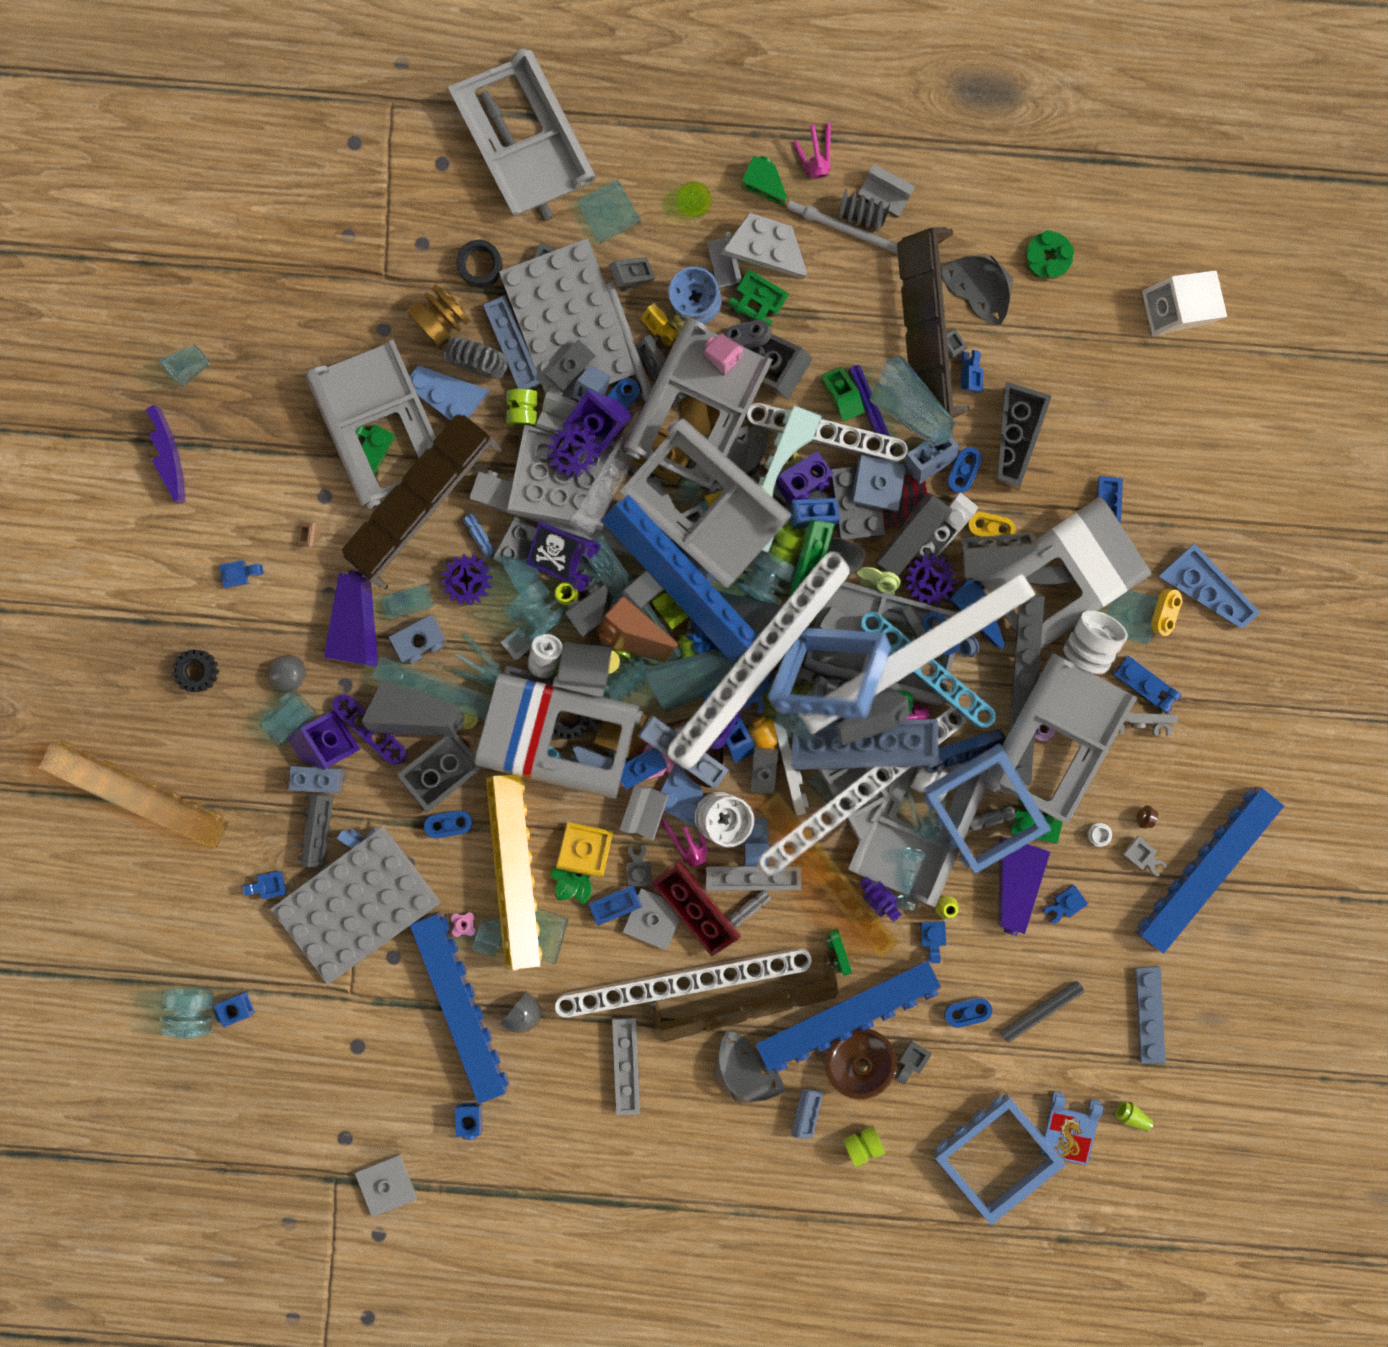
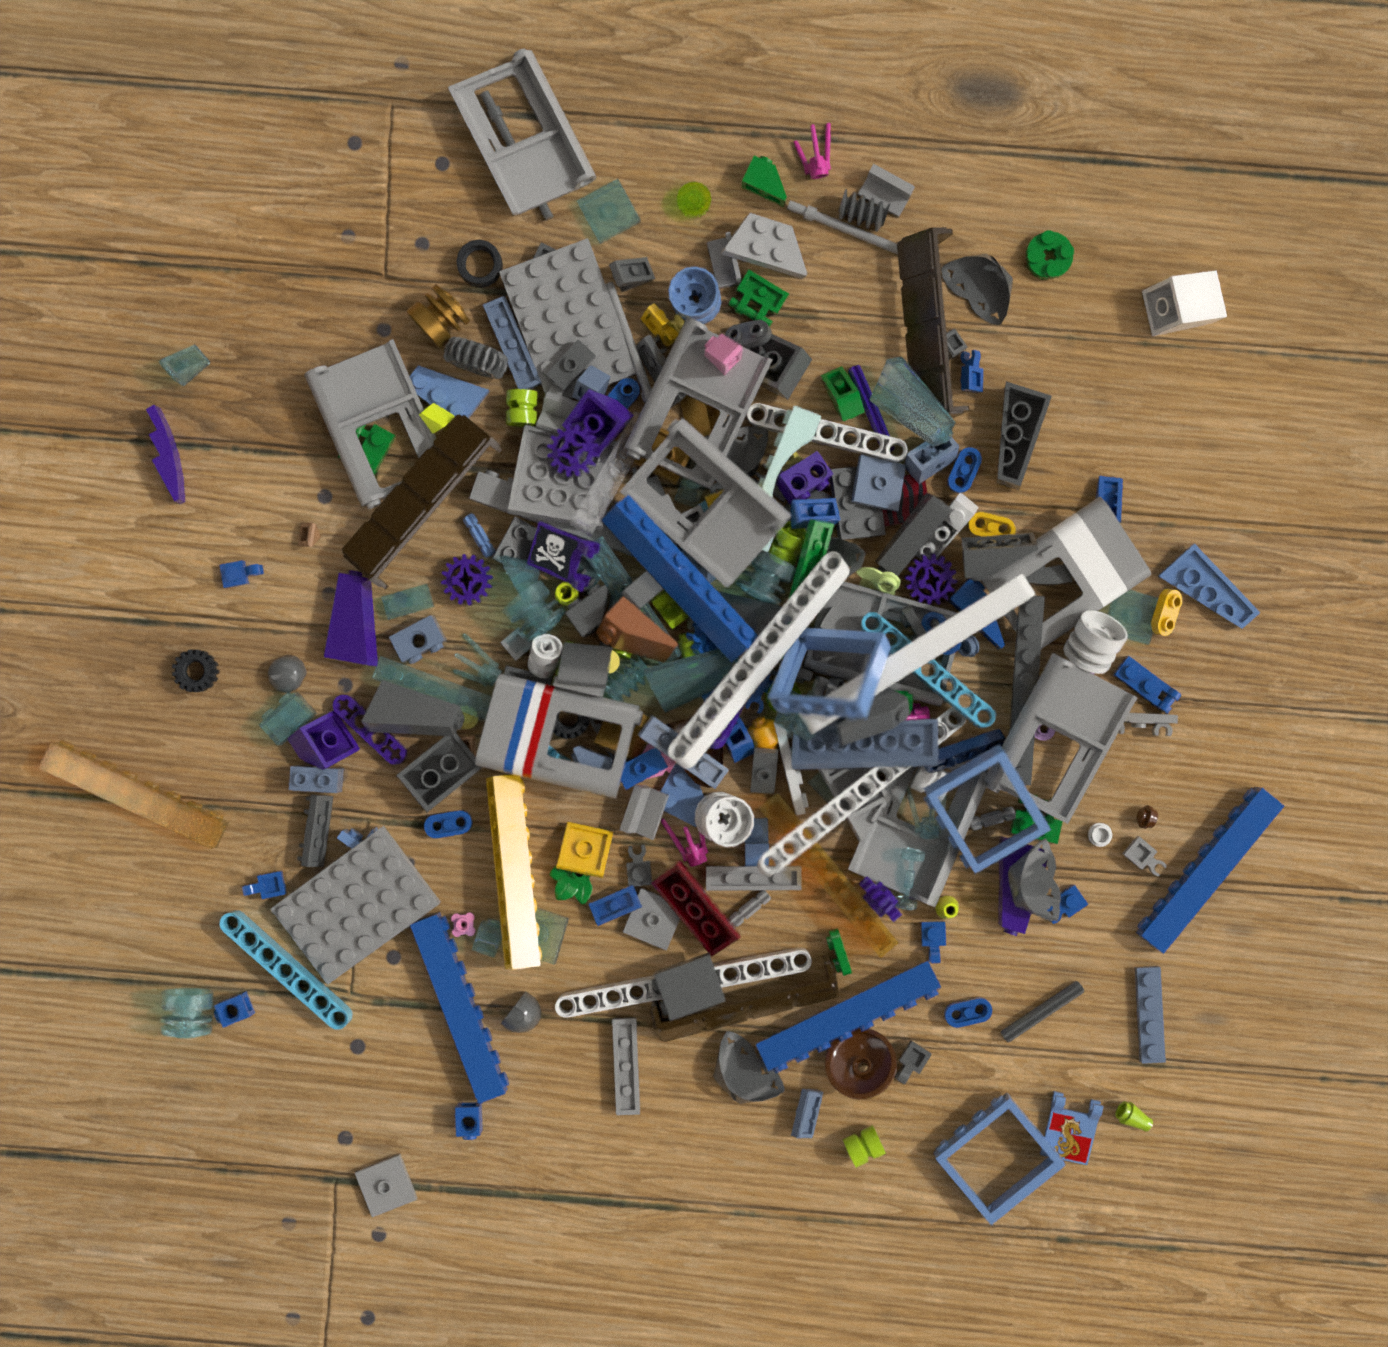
none -> medium azure beam [220,910,353,1030]
none -> neon yellow slope [419,403,455,434]
none -> dark grey brick [652,952,725,1021]
none -> dark grey piece [1008,839,1061,921]

